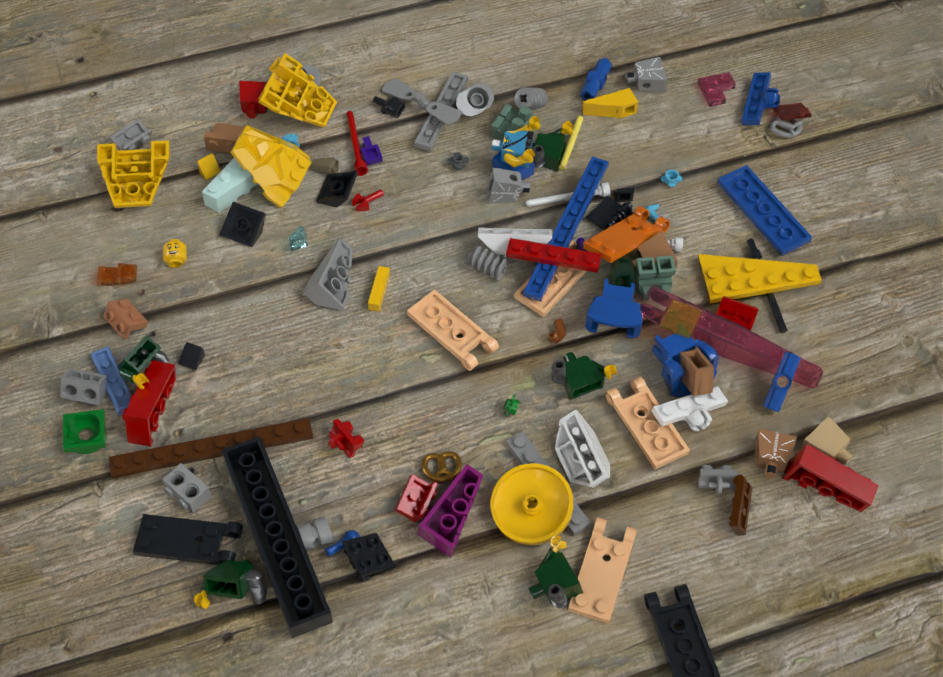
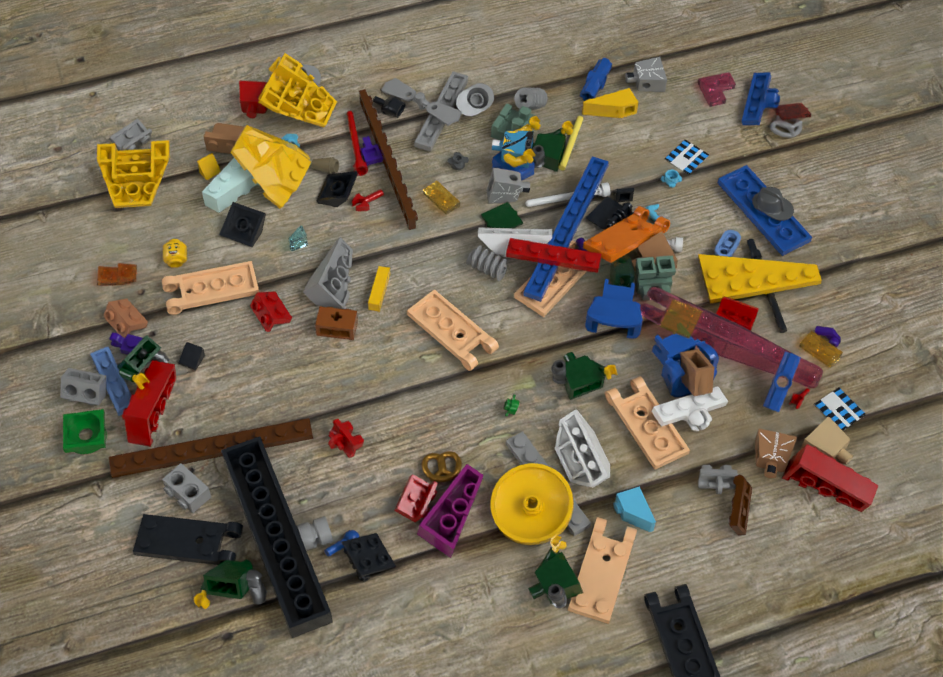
dark orange arm [548,319,566,344] -> none
none -> dark purple plate [109,332,143,355]
none -> light nougat hinge [162,261,259,315]
none -> red bracket [250,291,292,332]
none -> dark orange brick [315,306,358,340]
none -> reddish brown plate [359,89,418,230]
none -> clear yellow plate [423,181,460,215]
none -> dark green piece [481,202,523,229]
none -> medium azure slope [613,486,656,532]
none -> sticker [665,140,709,174]
none -> medium blue plate [714,230,741,257]
none -> dark grey piece [752,187,794,221]
none -> red hand [789,388,810,409]
none -> clear yellow plate [799,331,843,368]
none -> sticker [814,387,866,431]
none -> dark purple arm [815,326,841,348]

